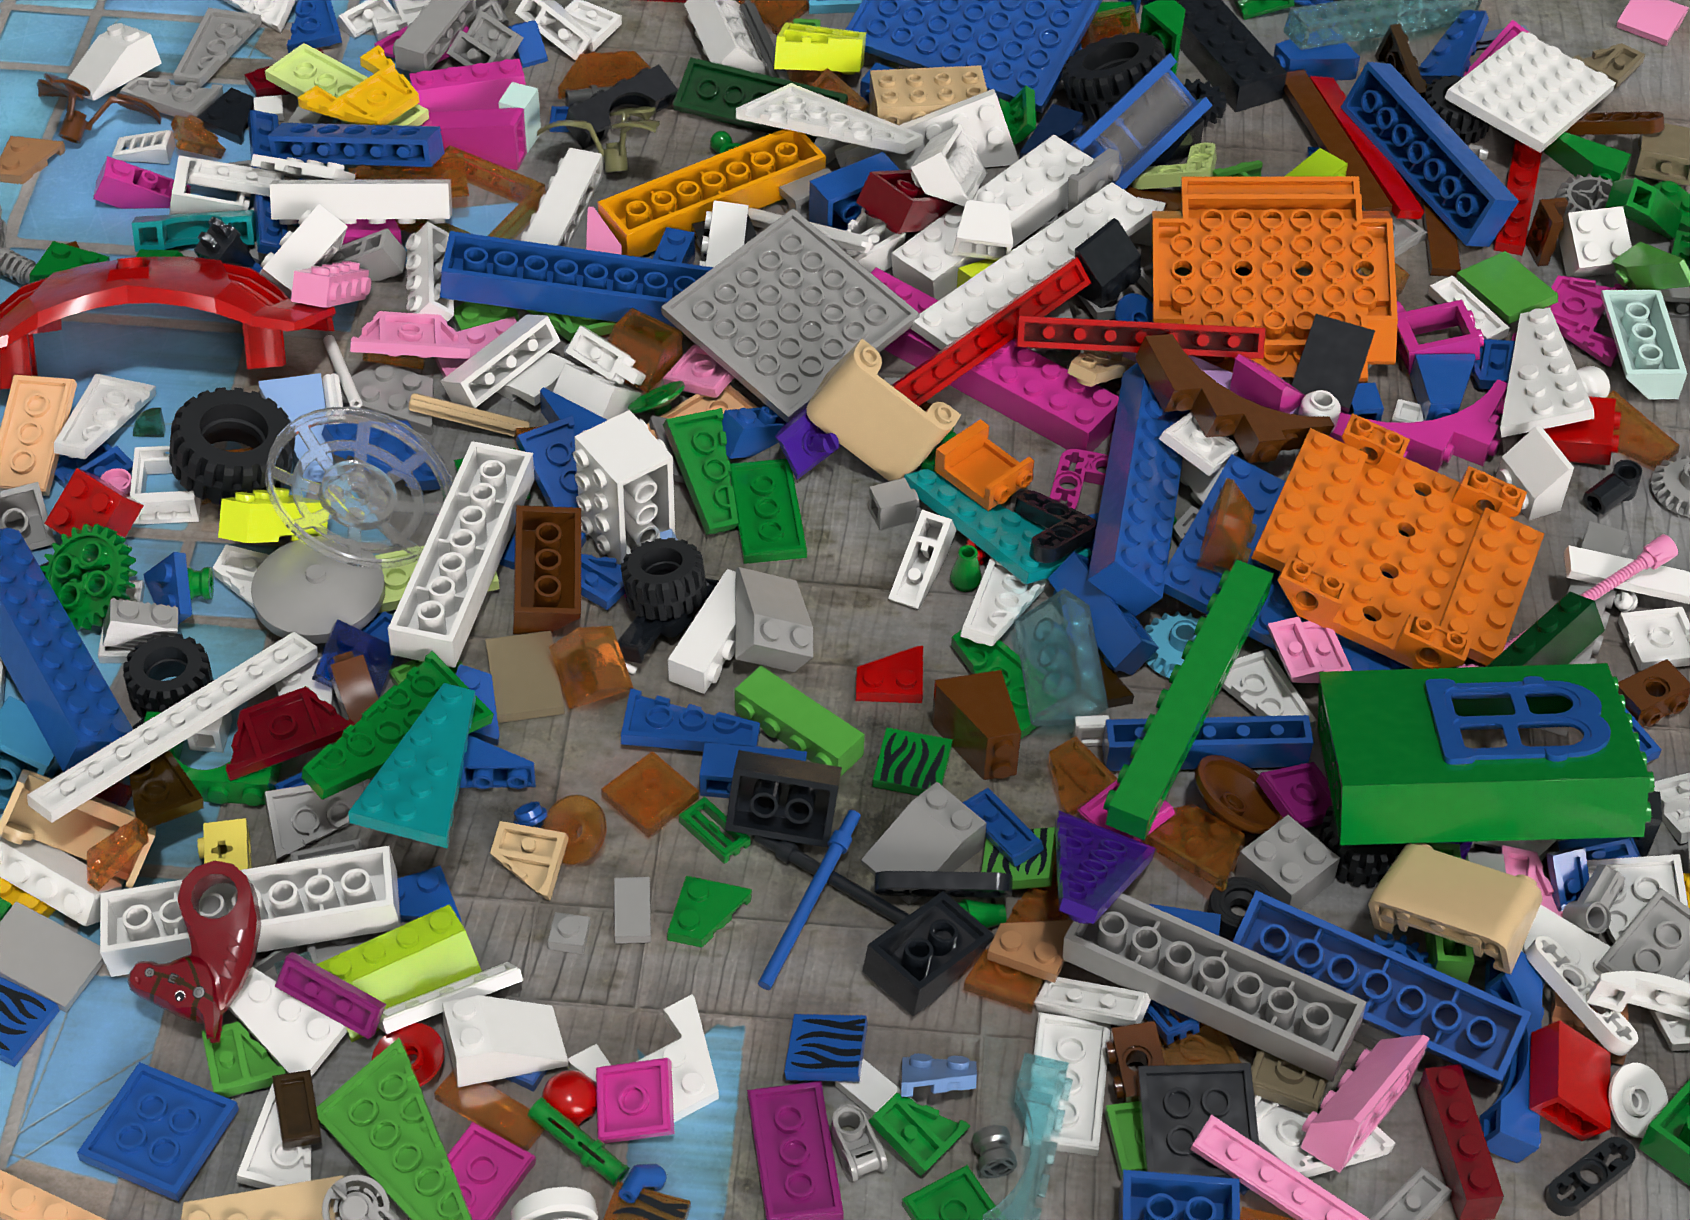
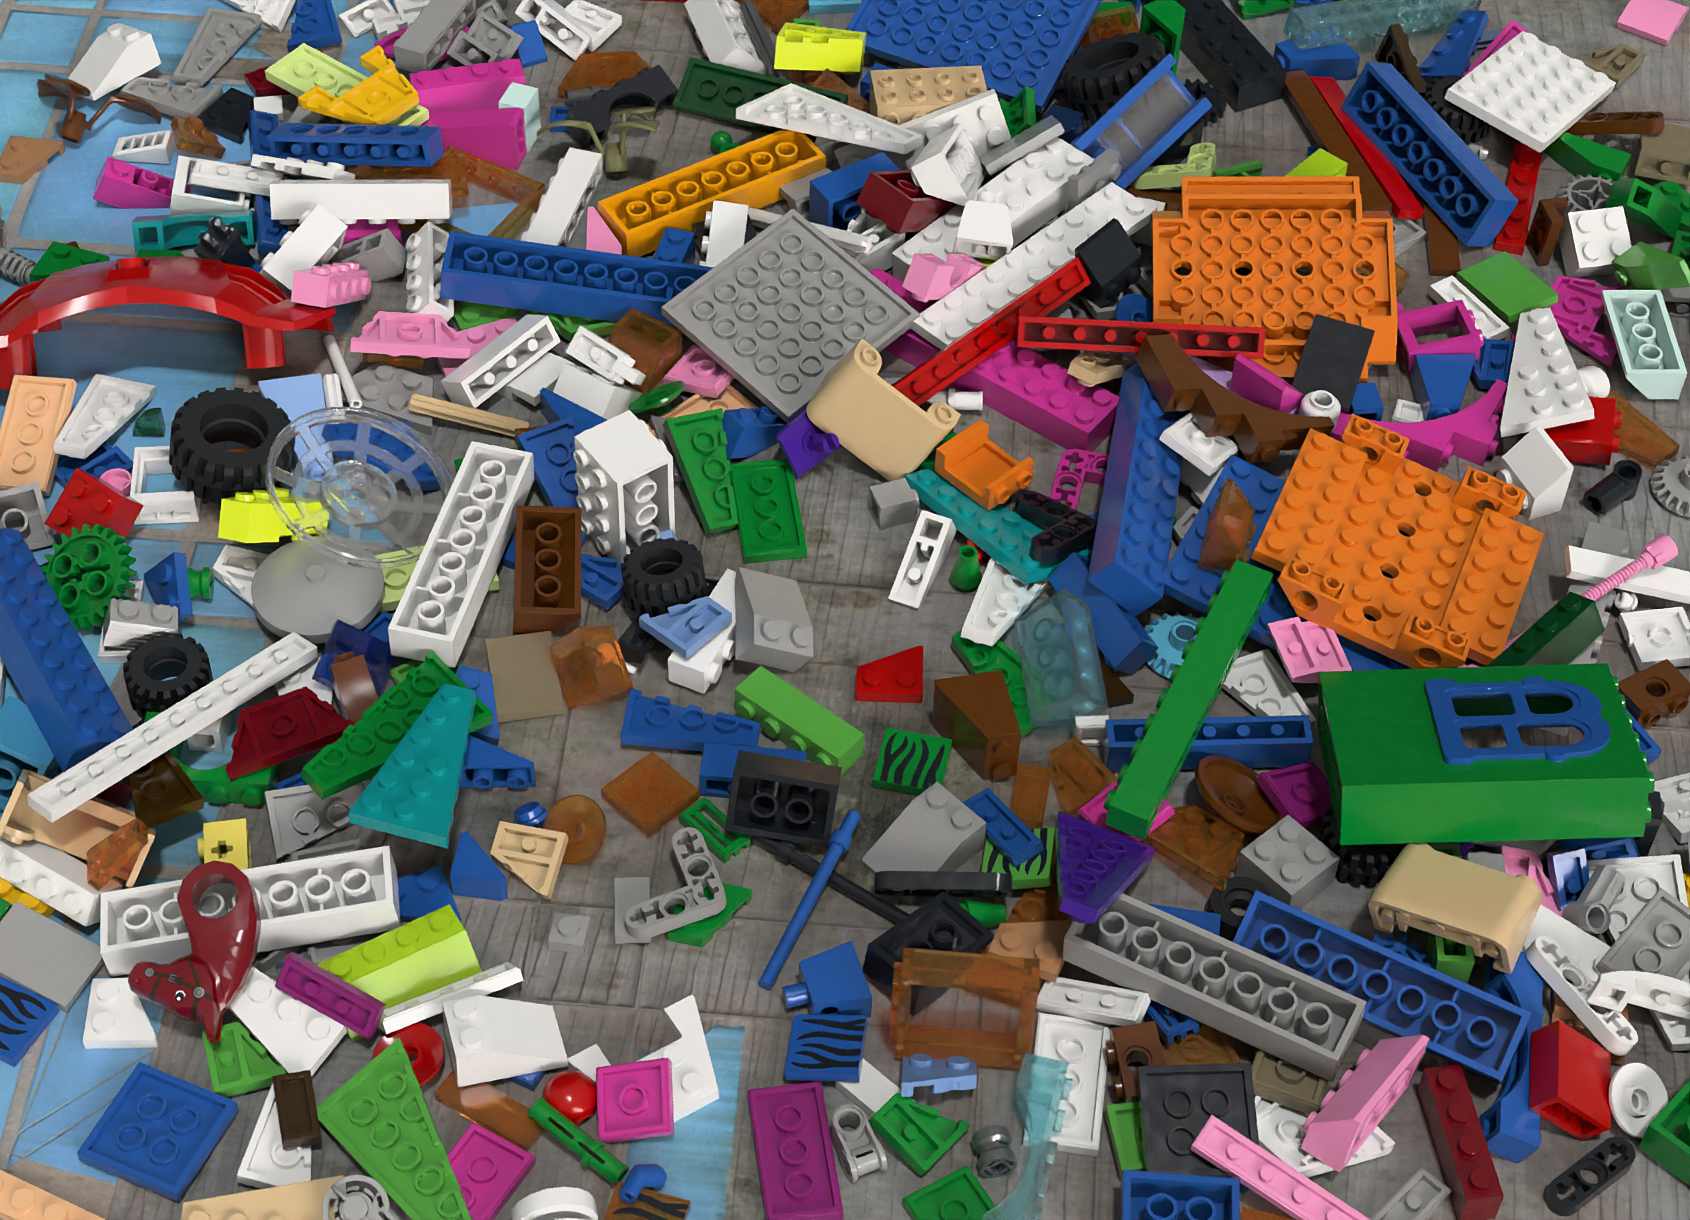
none -> white wing [83,978,158,1049]
none -> blue slope [450,831,508,901]
none -> light grey beam [624,827,727,940]
none -> medium blue wing [639,596,732,659]
none -> blue torso [782,941,872,1018]
none -> clear orange window [889,948,1040,1072]
none -> bright pink arch [902,253,987,302]
none -> white pin [927,389,983,411]
none -> light grey tile [978,115,1064,175]
none -> clear orange tile [1010,763,1052,829]

